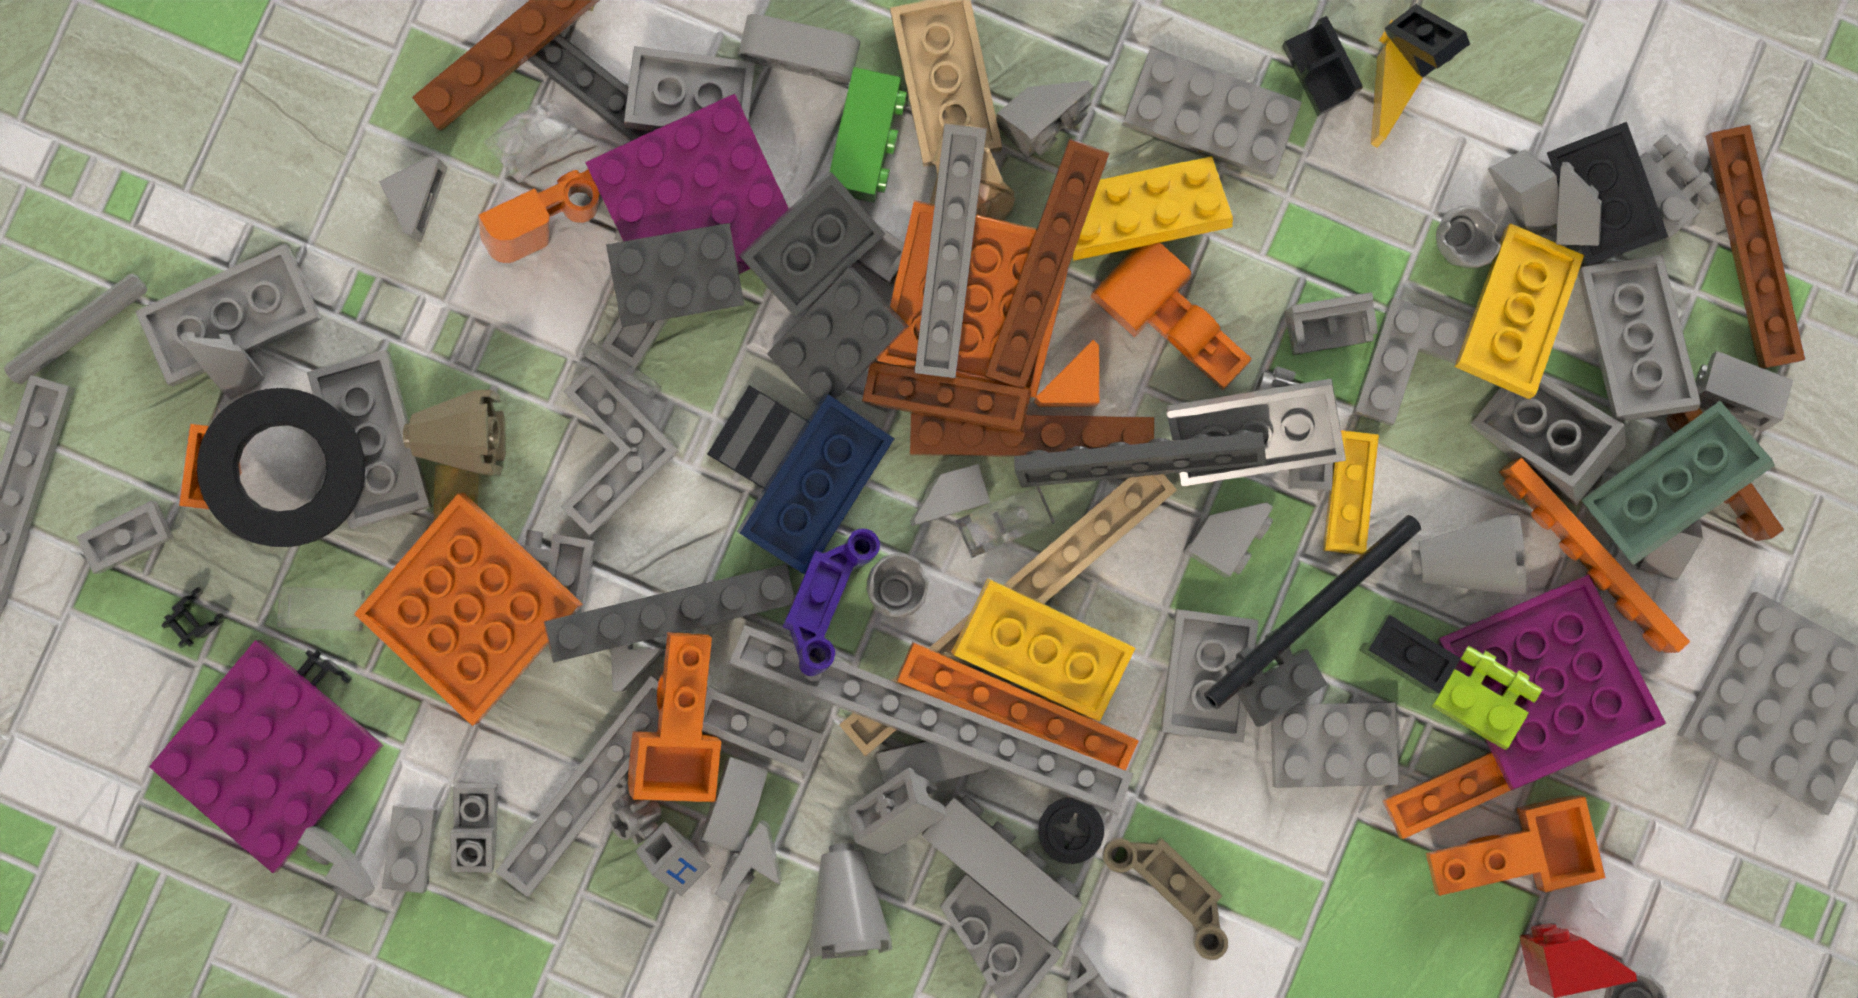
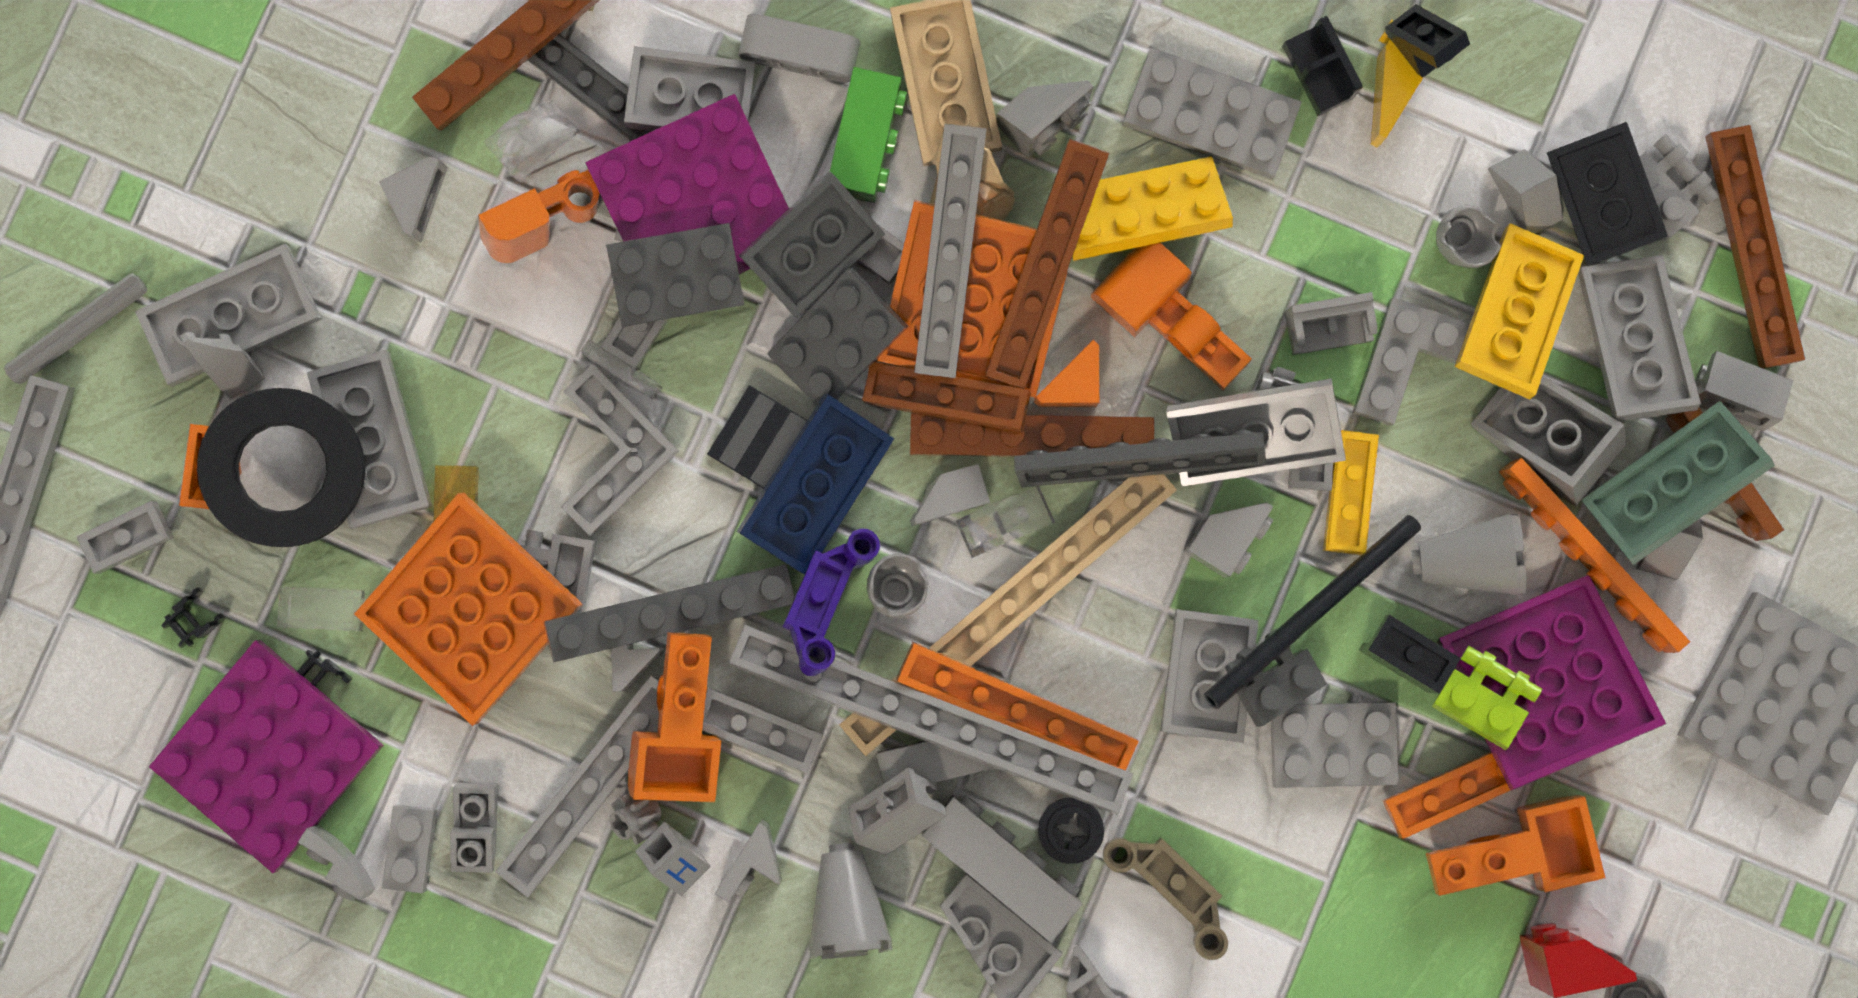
dark tan cone [403,390,506,476] -> none
light grey slope [700,757,768,854] -> none
yellow plate [952,578,1136,722] -> none
light grey slope [1556,162,1602,246] -> none

